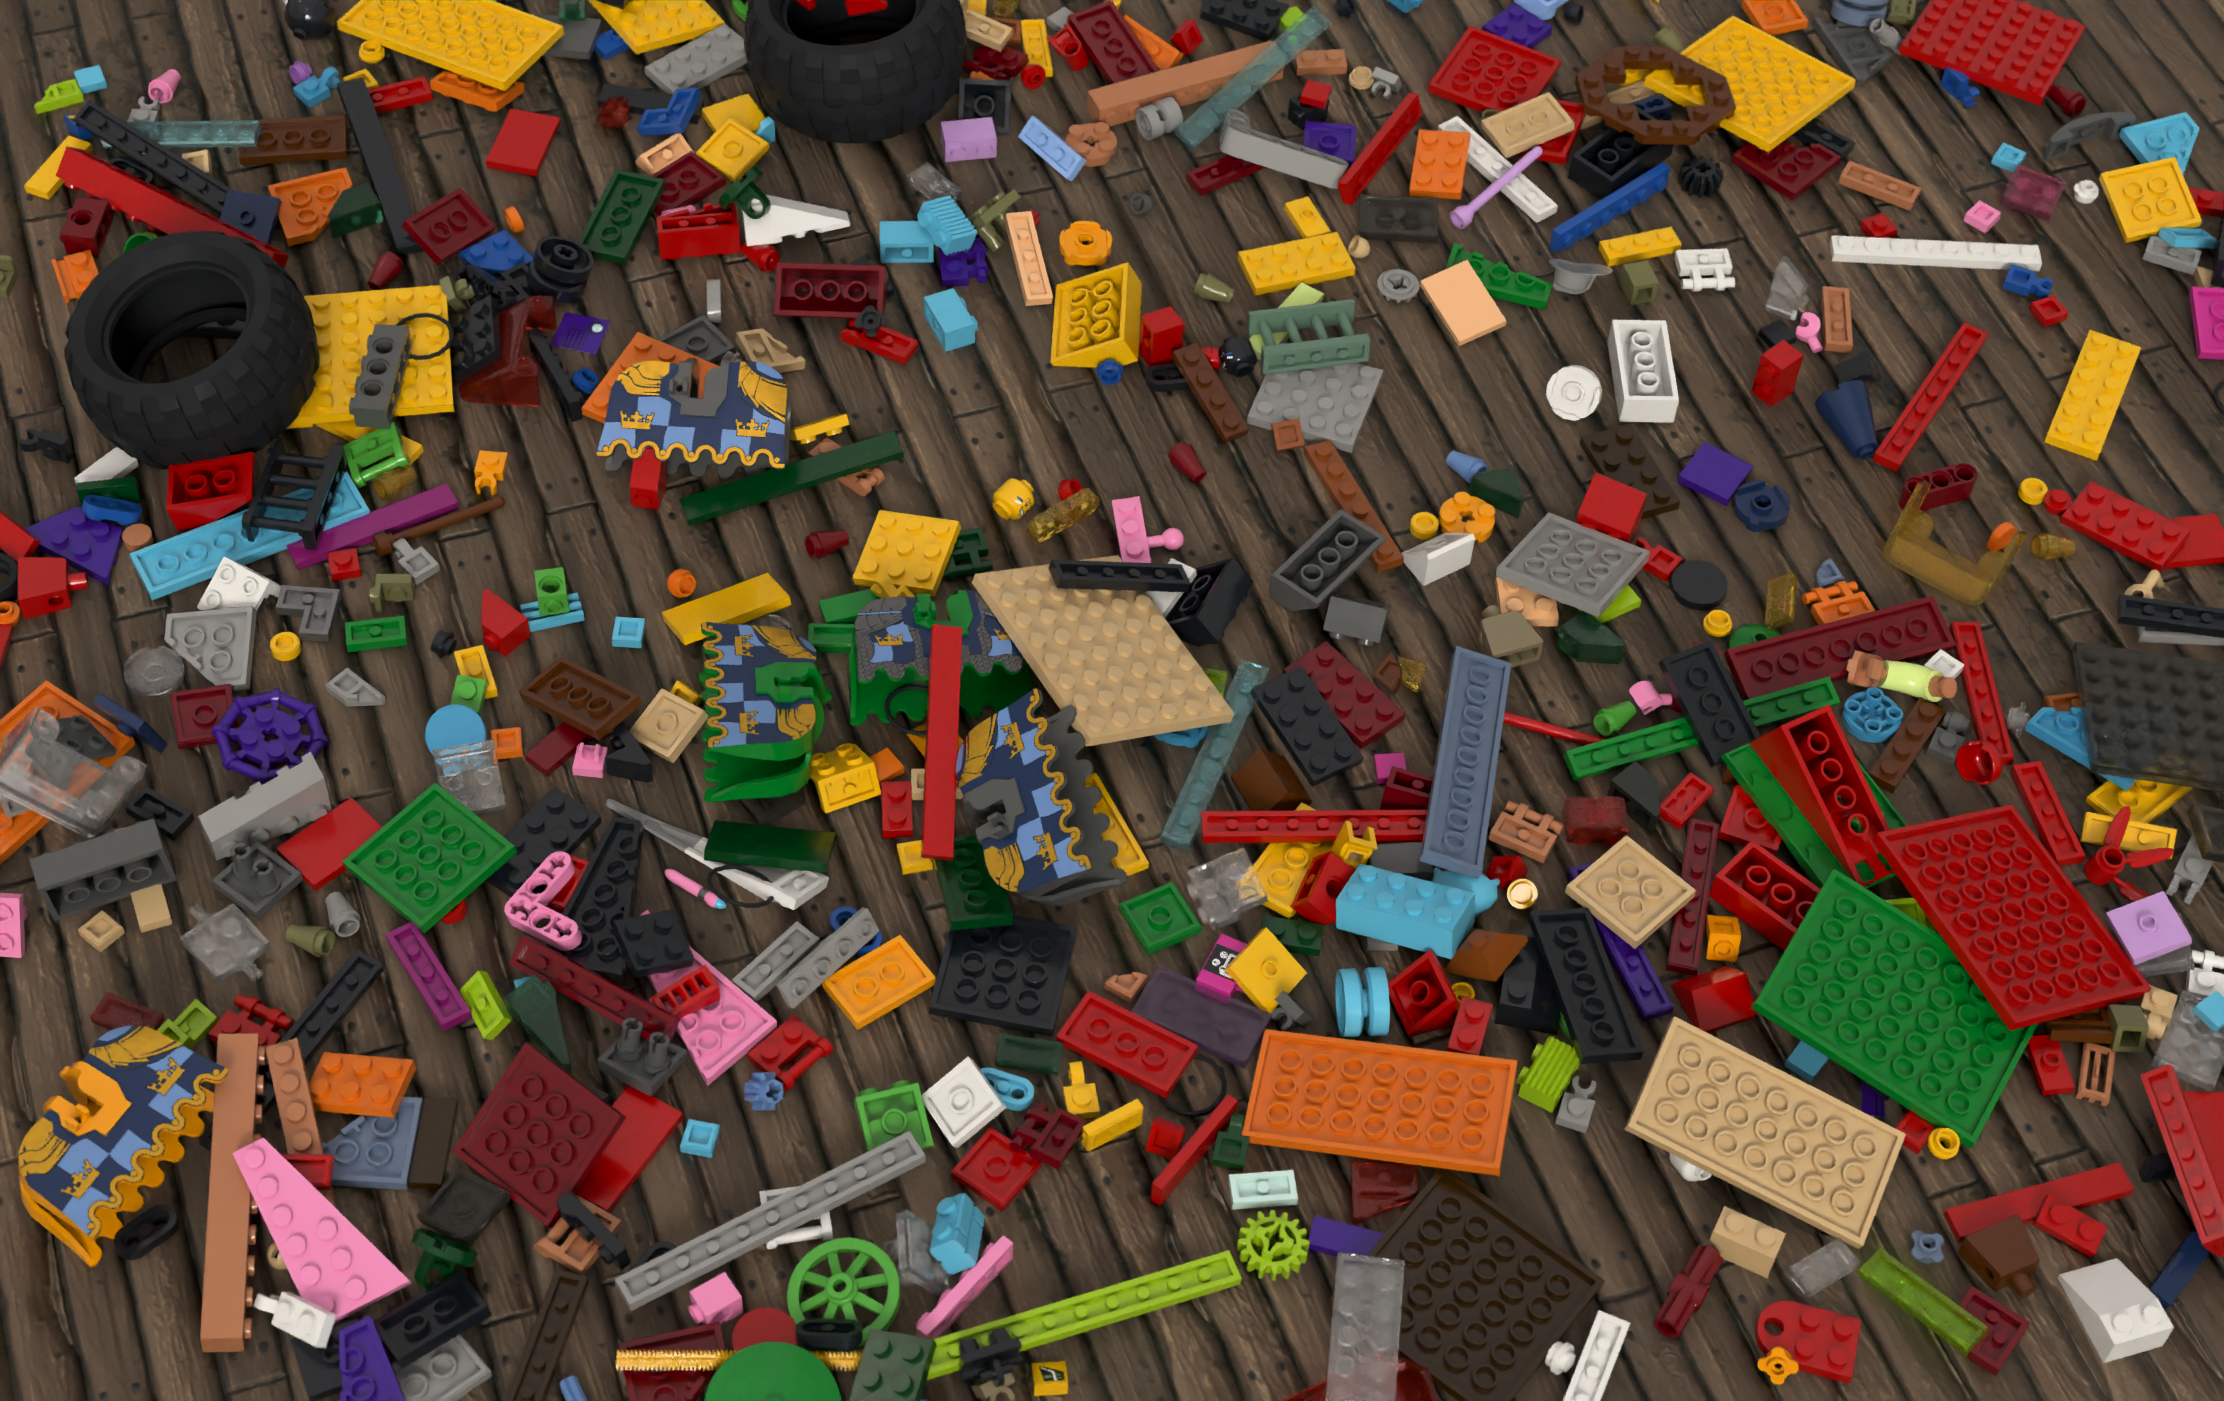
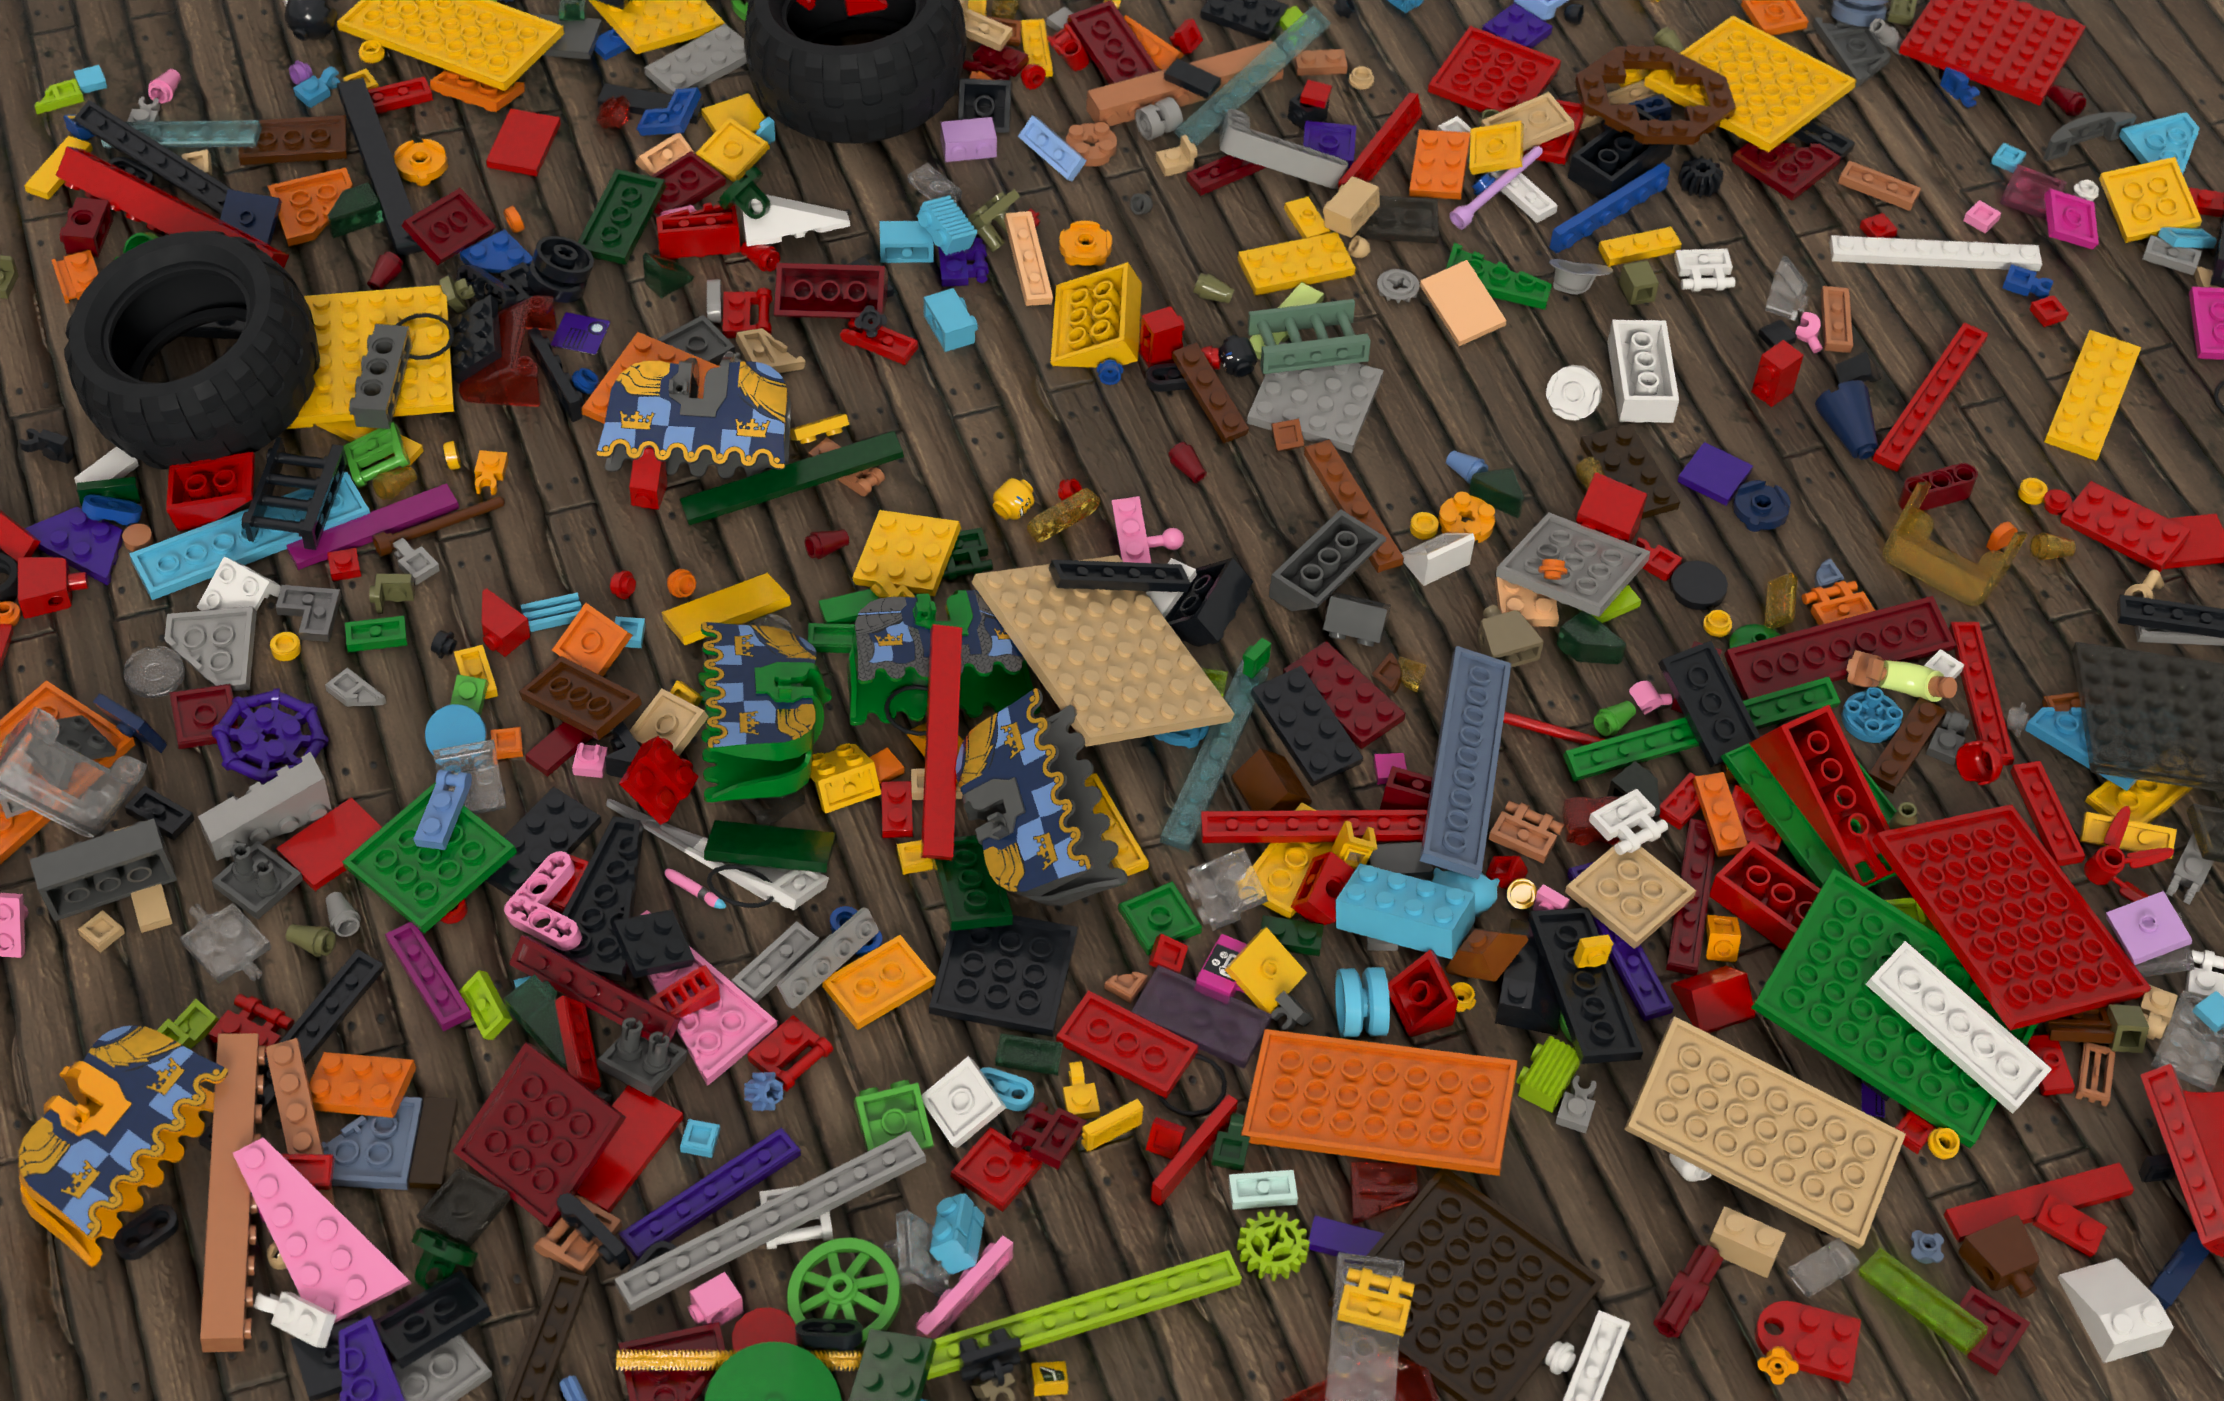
clear red tile [90,992,165,1031] -> none
bright green brick [534,567,569,616] -> none
light grey tile [1371,67,1402,100] -> none
red brick [1447,996,1493,1056] -> none
medium azure tile [1784,1040,1829,1083] -> none
none -> light orange plate [394,139,448,186]
none -> medium blue plate [413,769,472,850]
none -> yellow tile [443,441,461,470]
none -> orange plate [552,603,633,677]
none -> red tile [555,995,601,1091]
none -> red plate [610,570,636,600]
none -> red plate [619,736,699,825]
none -> dark purple tile [619,1127,801,1261]
none -> clear green slope [643,252,694,298]
none -> red plate [722,288,772,338]
none -> red plate [1148,933,1188,976]
none -> tan bracket [1155,135,1197,176]
none -> black tile [1164,58,1221,99]
none -> green plate [1242,638,1271,679]
none -> tan brick [1323,176,1380,238]
none -> yellow plate [1337,1268,1415,1336]
none -> yellow tile [1469,121,1524,175]
none -> blue plate [1471,173,1496,196]
none -> bright pink plate [1533,884,1570,911]
none -> orange plate [1538,559,1568,580]
none -> yellow plate [1573,934,1613,968]
none -> clear yellow cone [1575,457,1605,489]
none -> white plate [1589,789,1668,855]
none -> orange plate [1693,772,1748,857]
none -> white plate [1865,941,2052,1114]
none -> olive cone [1888,802,1918,830]
none -> dark pink plate [2044,189,2099,250]

